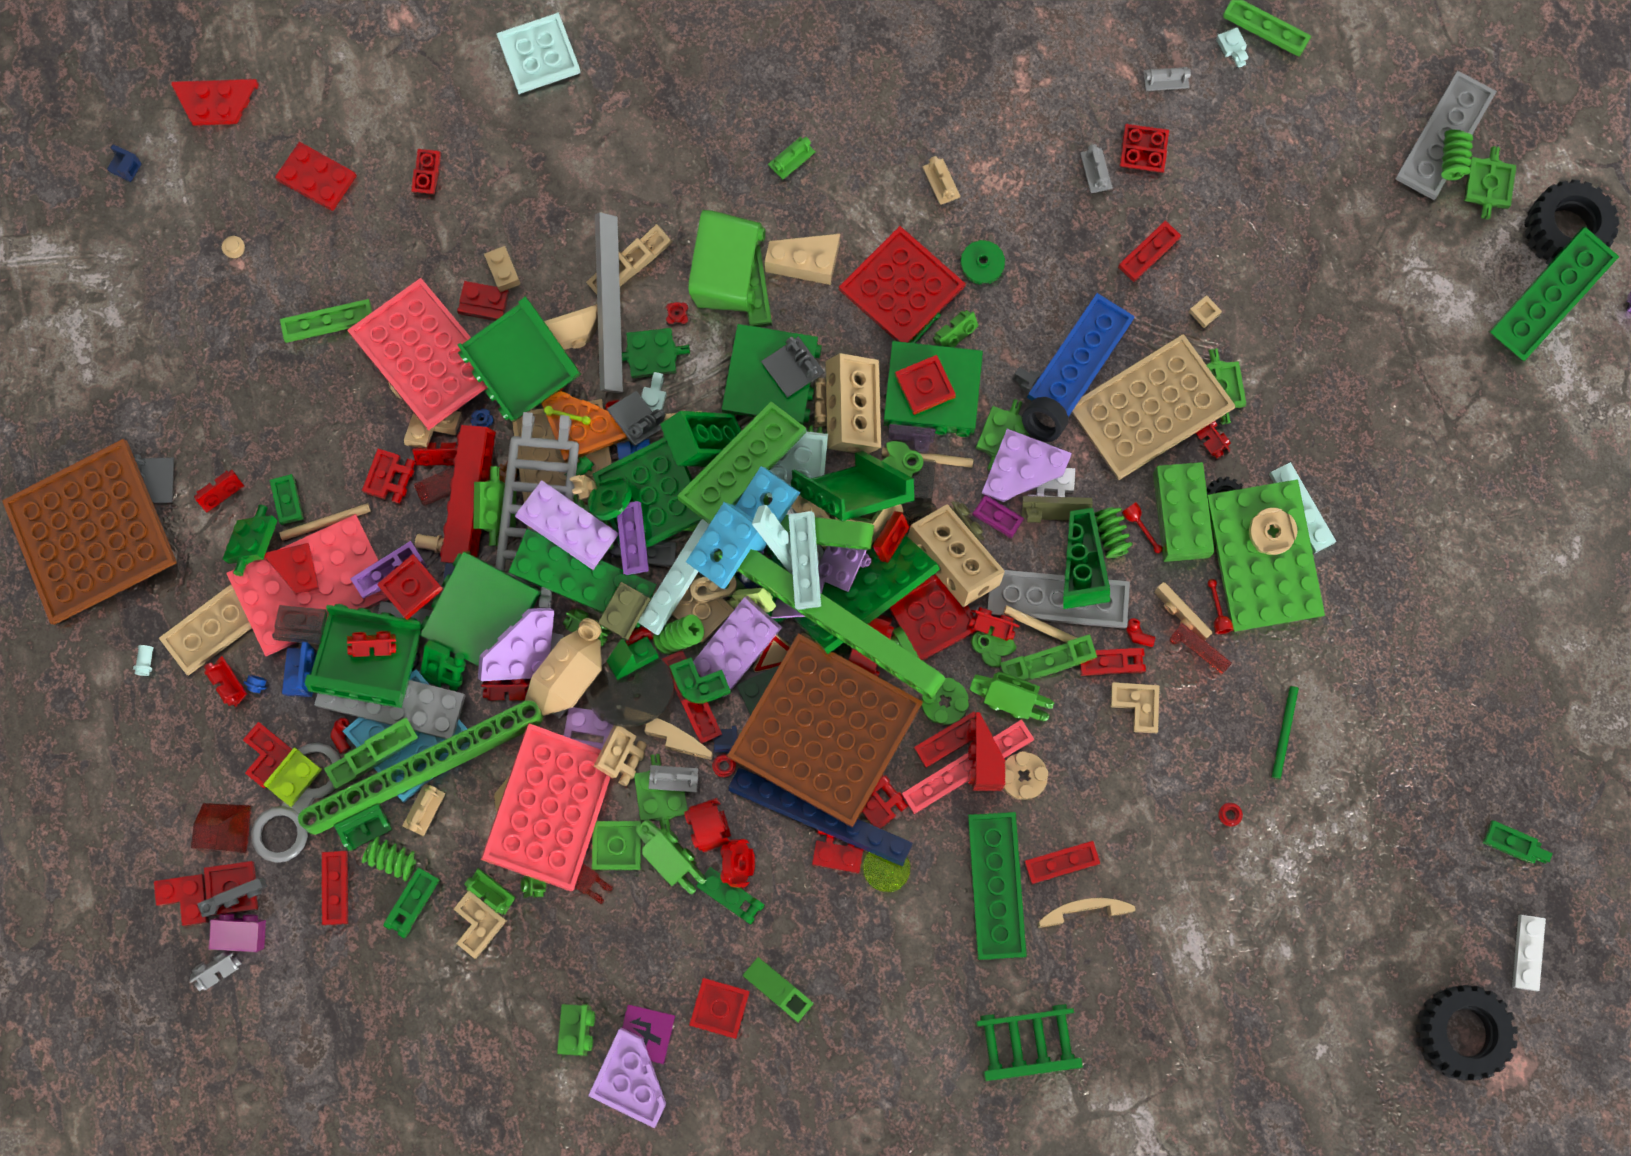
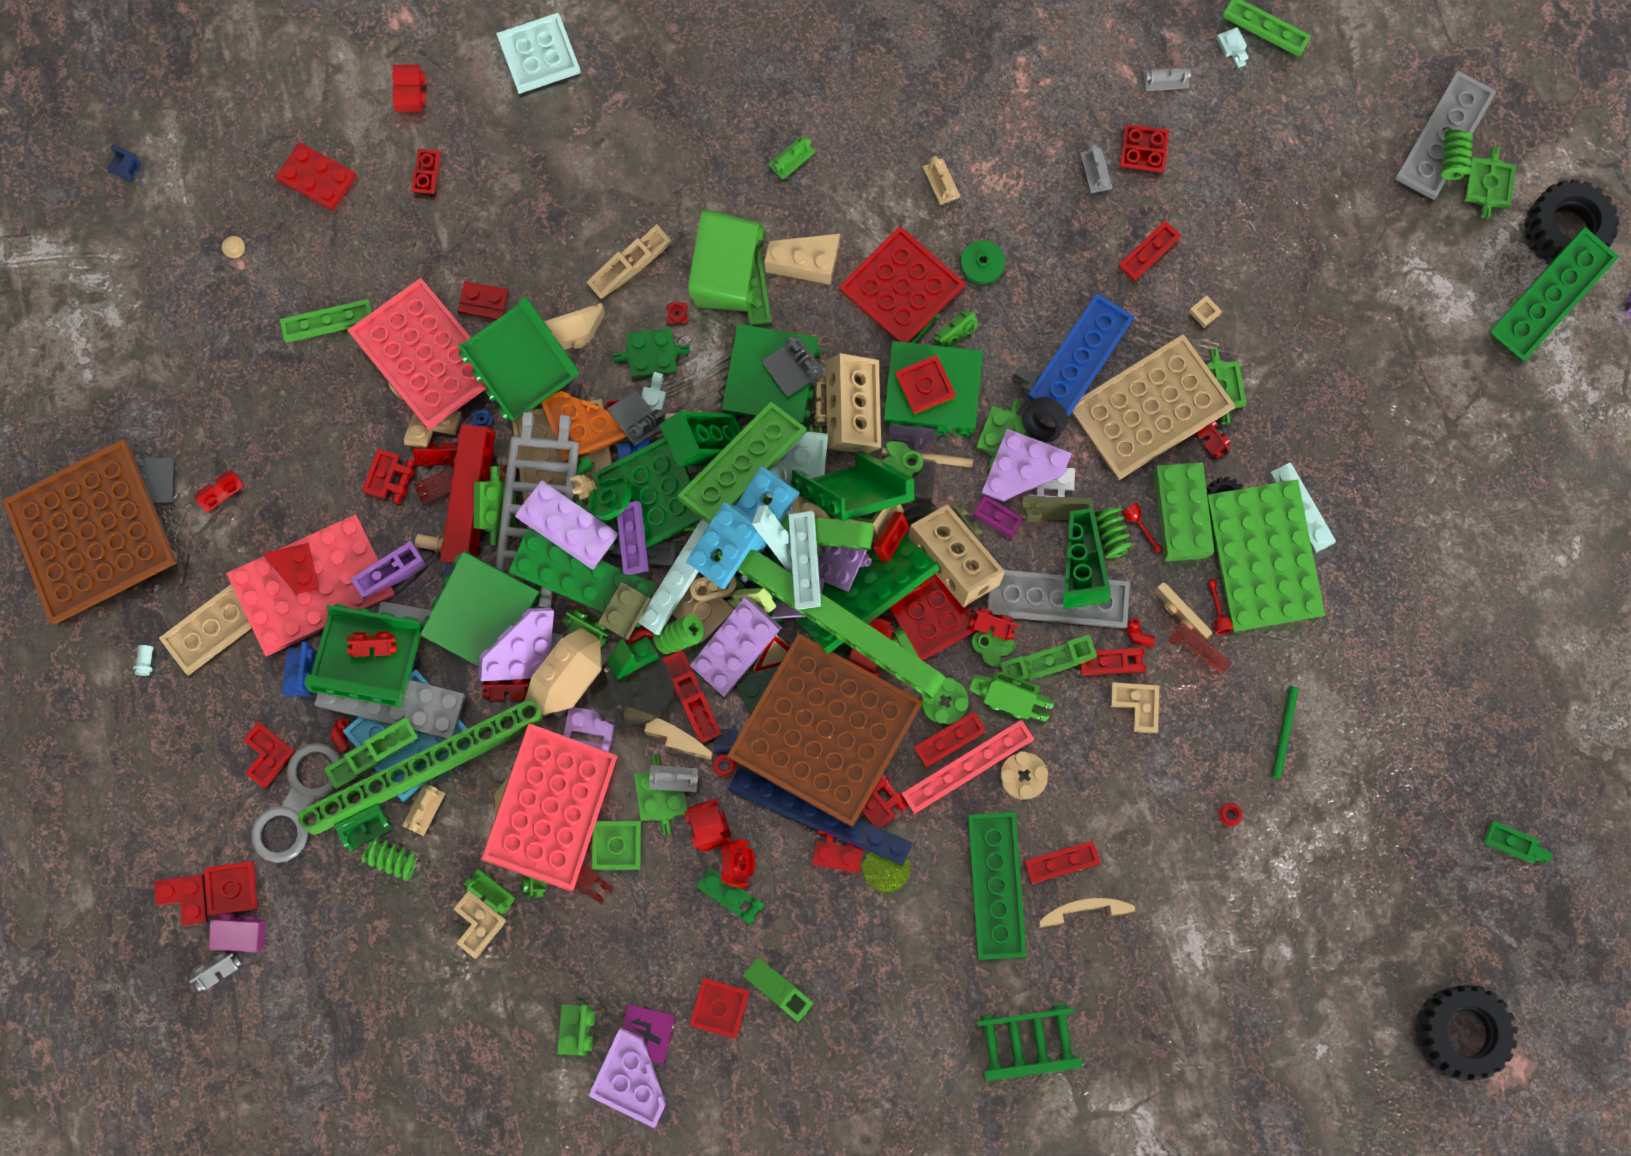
red wing [171,79,259,126] -> none
clear red slope [191,803,252,853] -> none
dark grey hinge [197,878,268,917] -> none
red hinge [204,656,247,707] -> none
green plate [222,505,278,576] -> none
blue plate [244,675,267,693] -> none
lime plate [263,747,323,807] -> none
green plate [270,474,304,525] -> none
clear smoke plate [272,605,328,644] -> none
tan bar [279,503,371,541] -> none
red plate [322,851,348,925] -> none
red plate [377,554,443,620] -> none
green plate [383,867,440,938] -> none
green plate [420,640,466,692] -> none
tan plate [484,246,521,292] -> none
lime hinge [544,406,591,425] -> none
tan plate [578,618,601,641] -> none
tan plate [594,724,647,786] -> none
light grey tile [595,212,623,393] -> none
bright green hinge [636,819,706,894] -> none
green plate [669,657,731,703] -> none
red slope [968,712,1005,791] -> none
tan bar [1003,605,1077,643] -> none
tan plate [1249,508,1297,555] -> none
white plate [1512,915,1545,991] -> none
none -> red brick [393,64,426,112]

